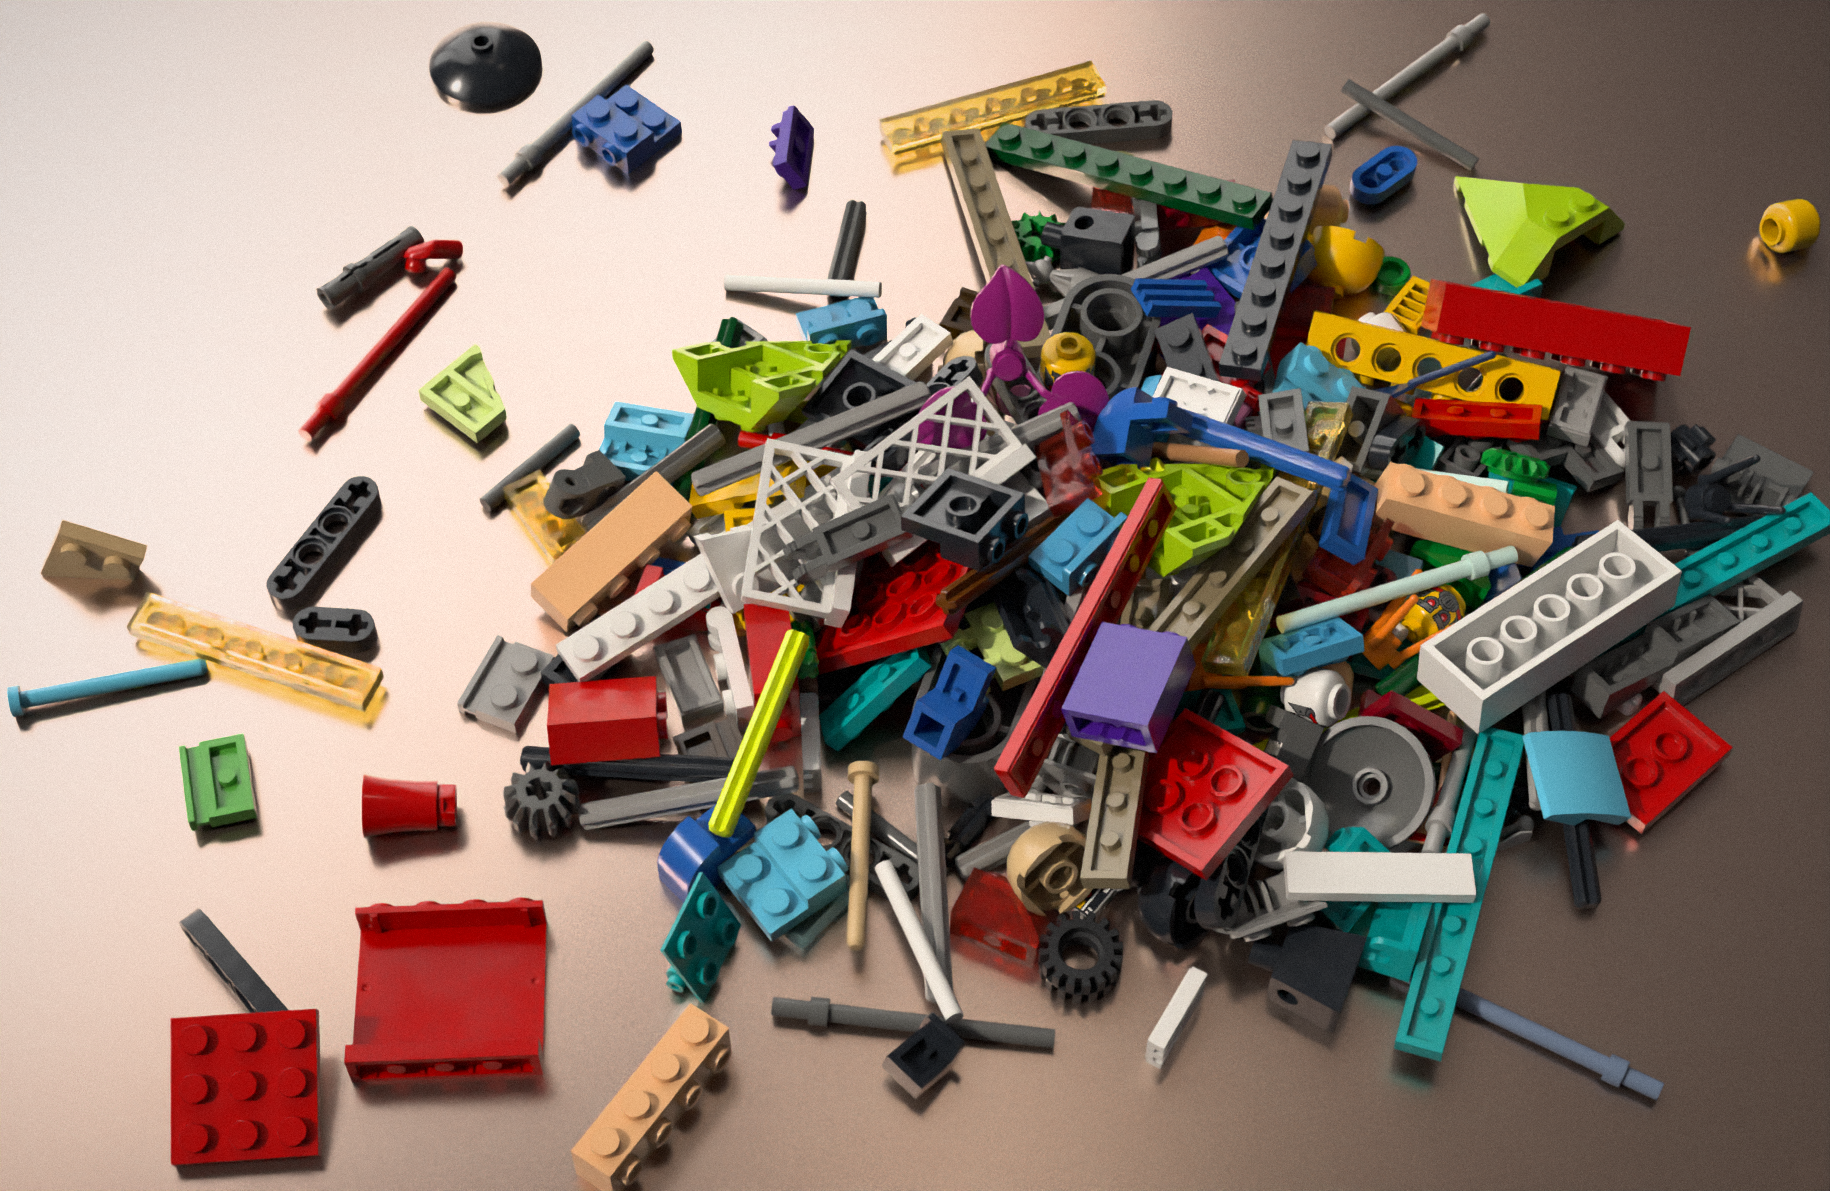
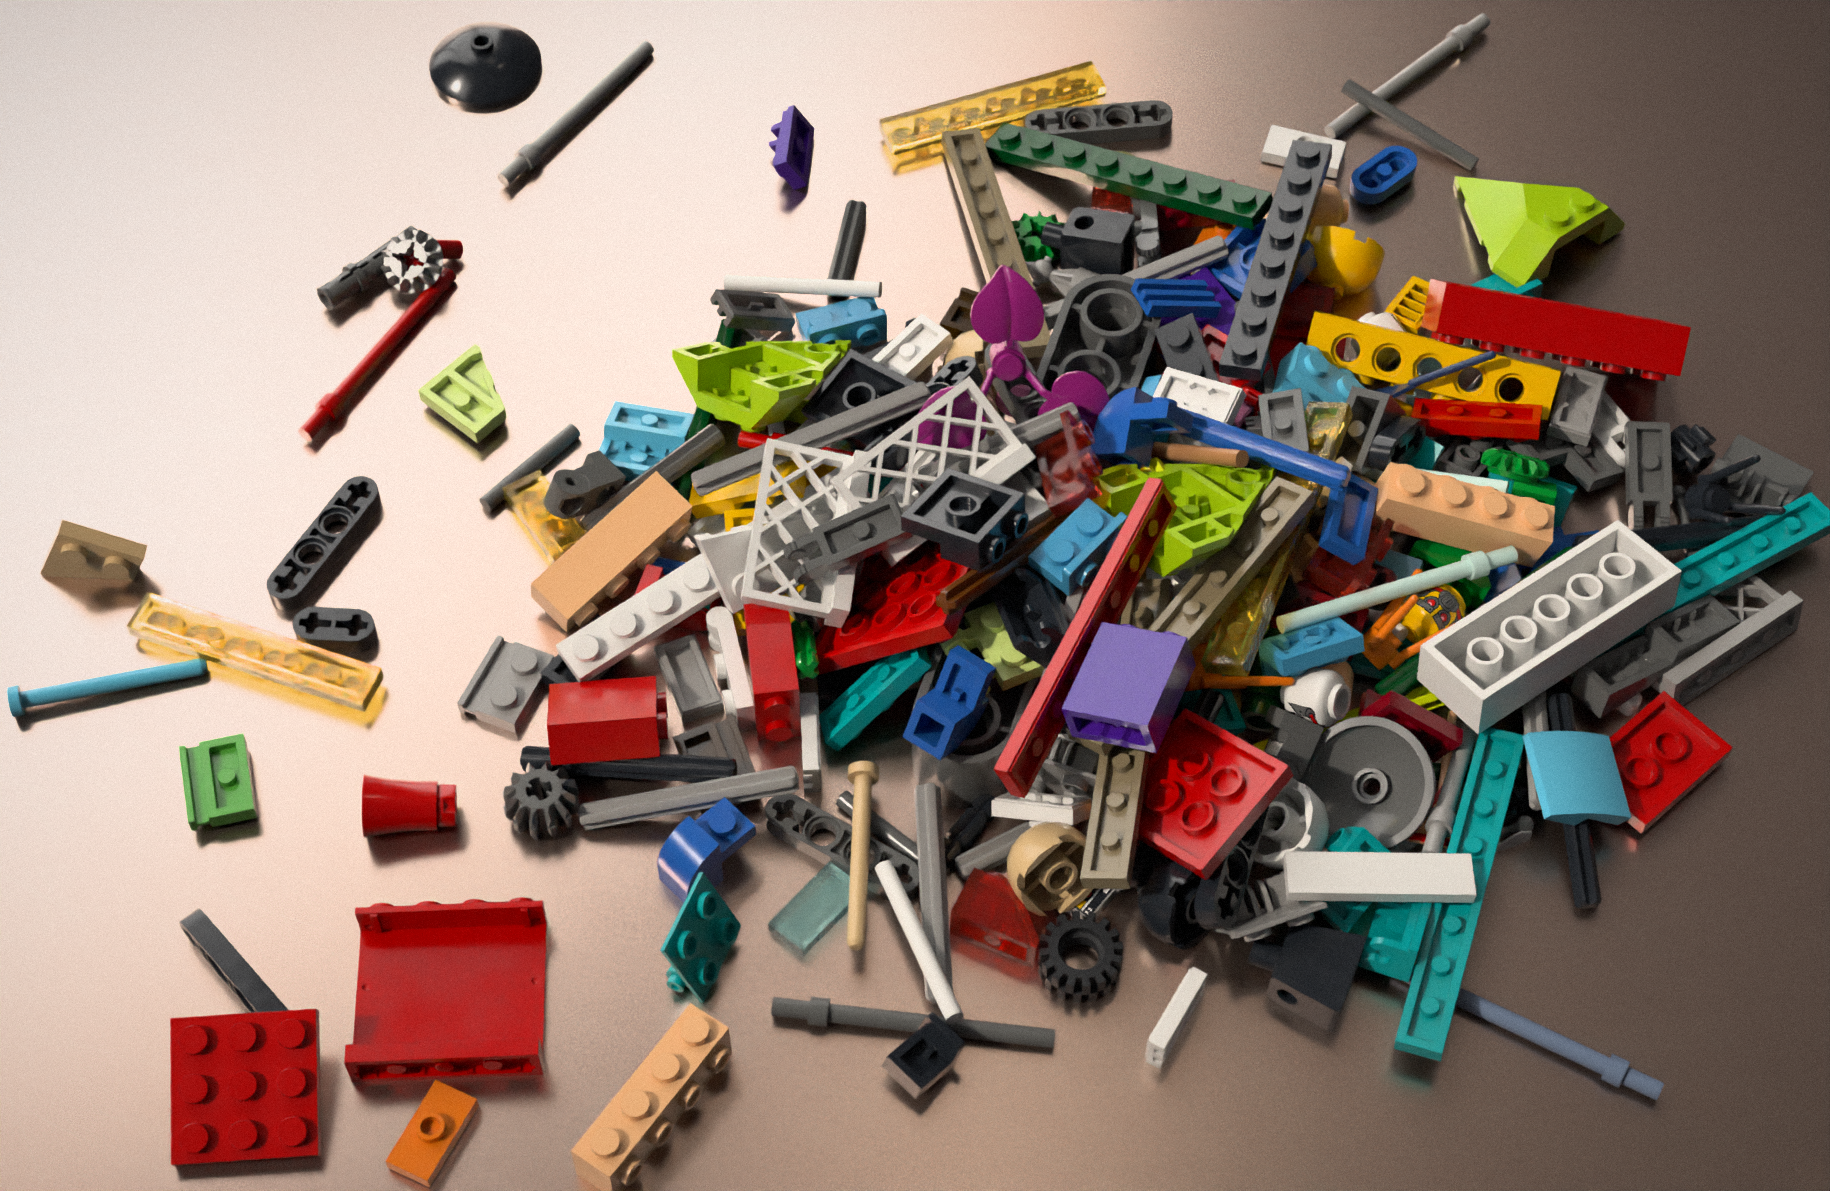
blue plate [571,84,682,175] -> none
neon yellow axle [709,629,809,838] -> none
medium azure plate [717,809,848,942] -> none
yellow head [1040,332,1096,391] -> none
green tile [1371,256,1411,295] -> none
yellow head [1759,199,1821,254] -> none
none -> light grey gear [380,229,443,294]
none -> orange plate [385,1080,479,1188]
none -> flat silver tile [709,289,796,332]
none -> white plate [1261,125,1346,178]

